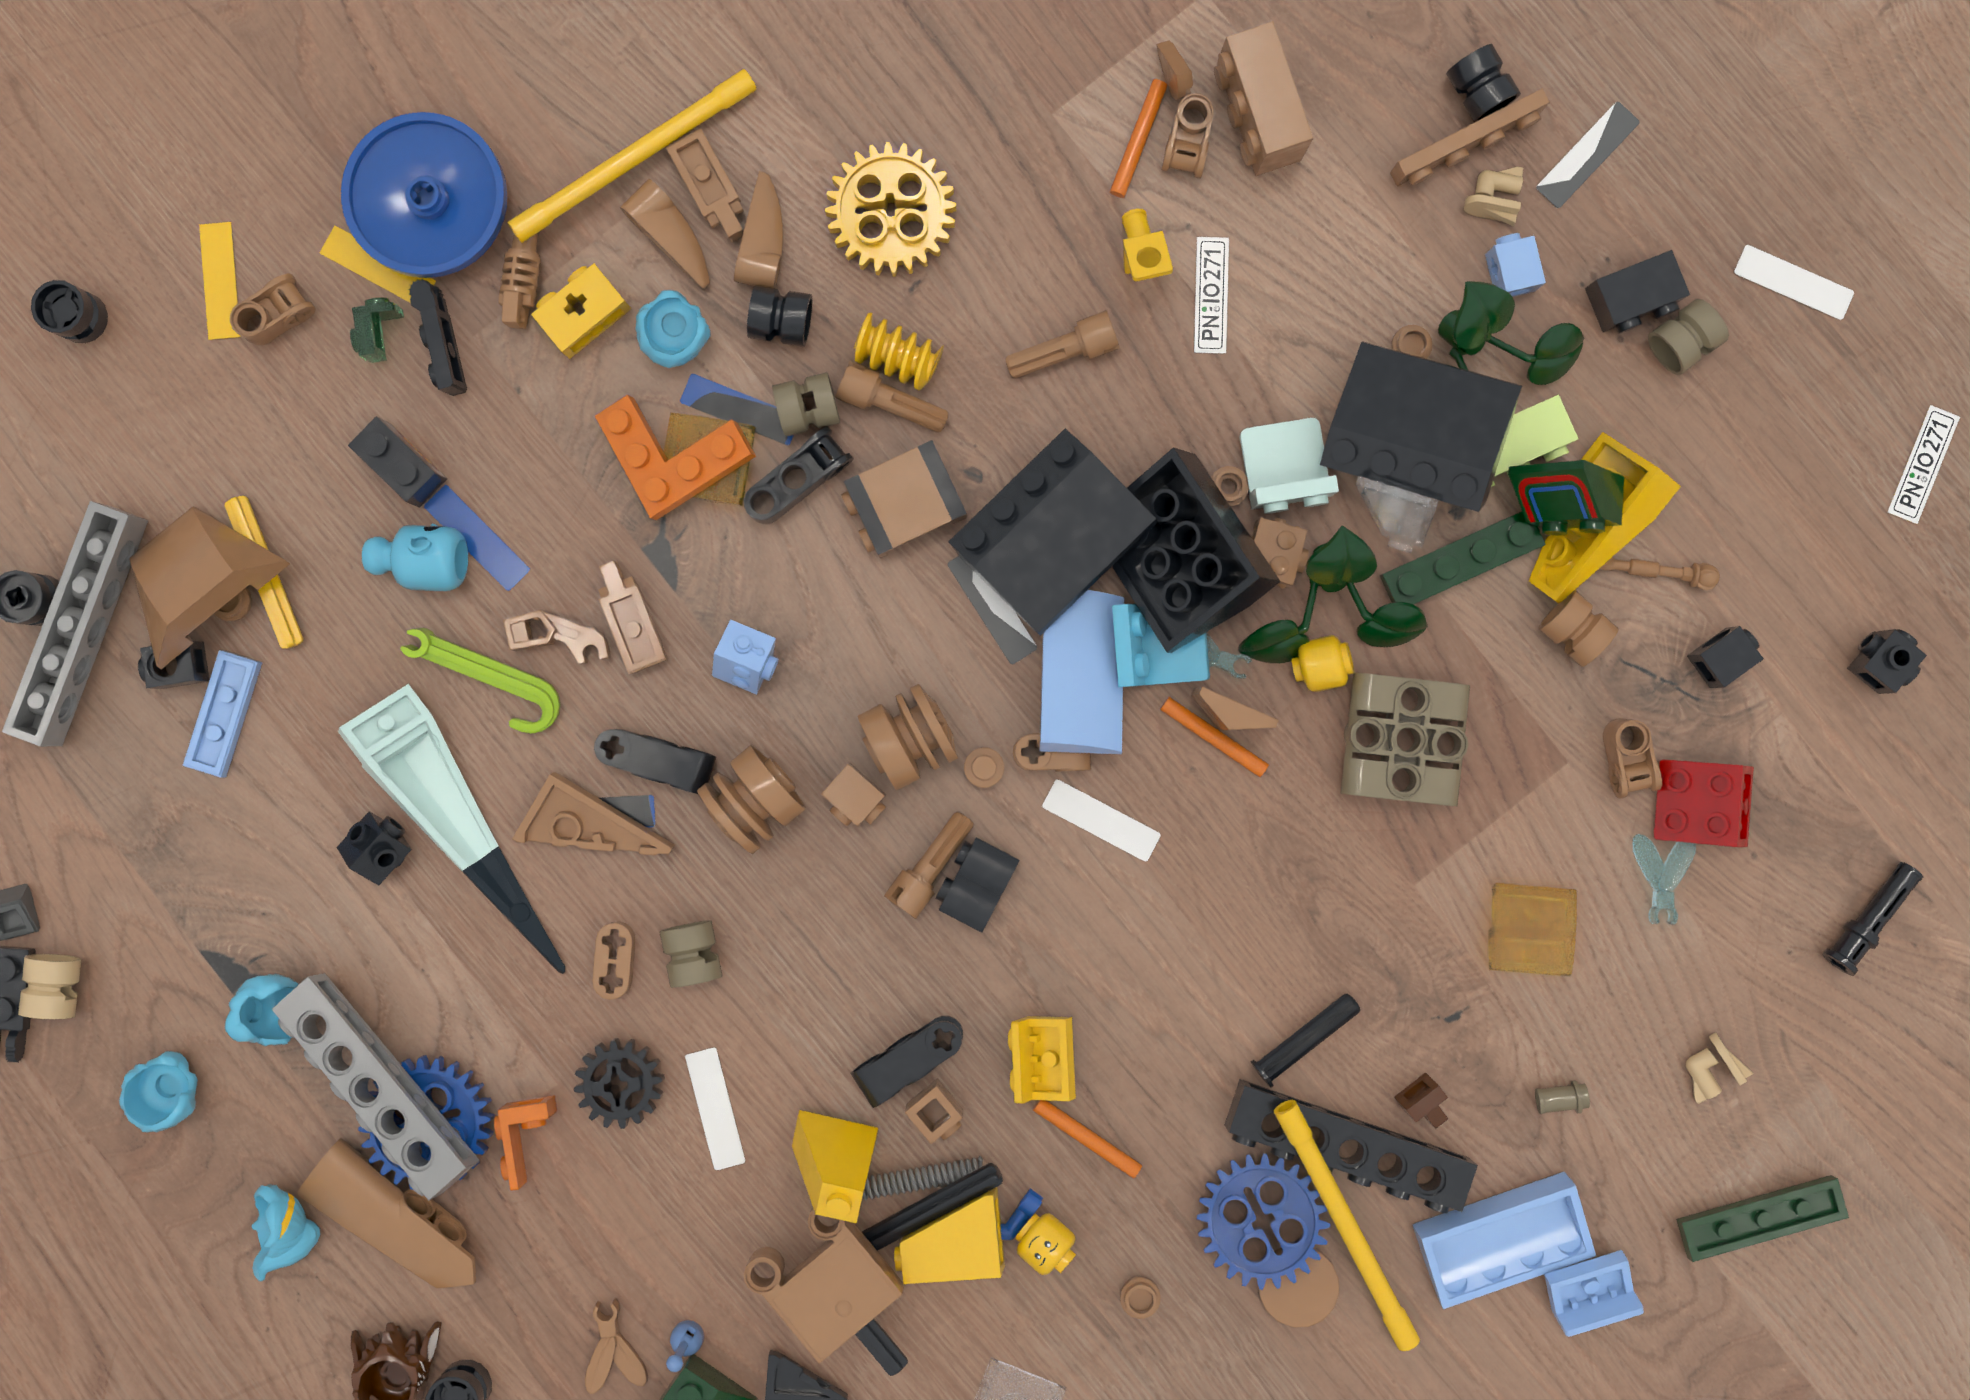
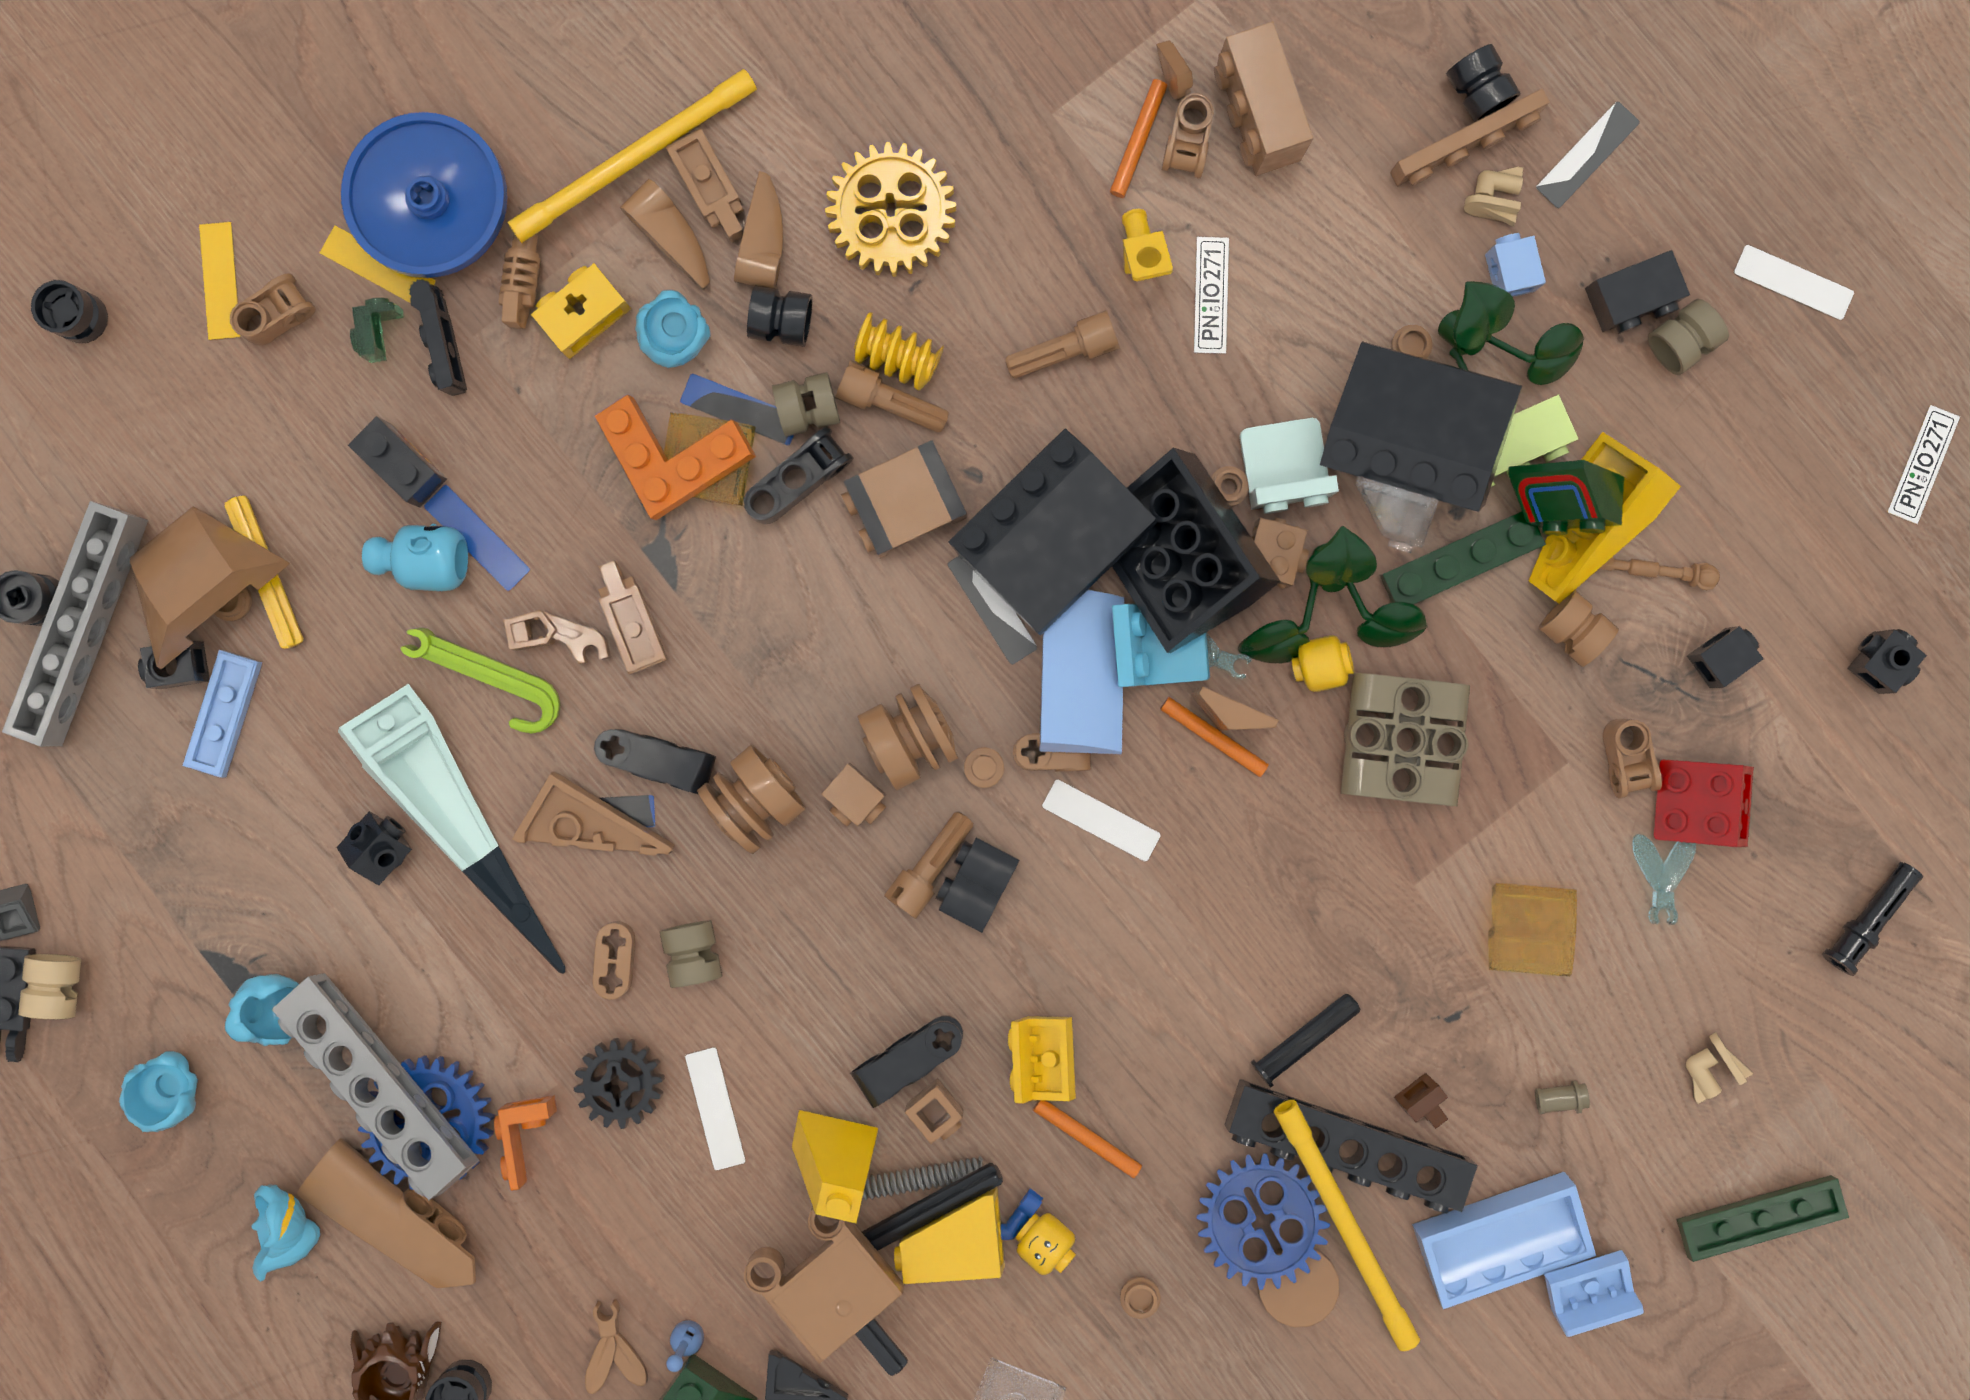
light blue head [712,619,779,695] -> none

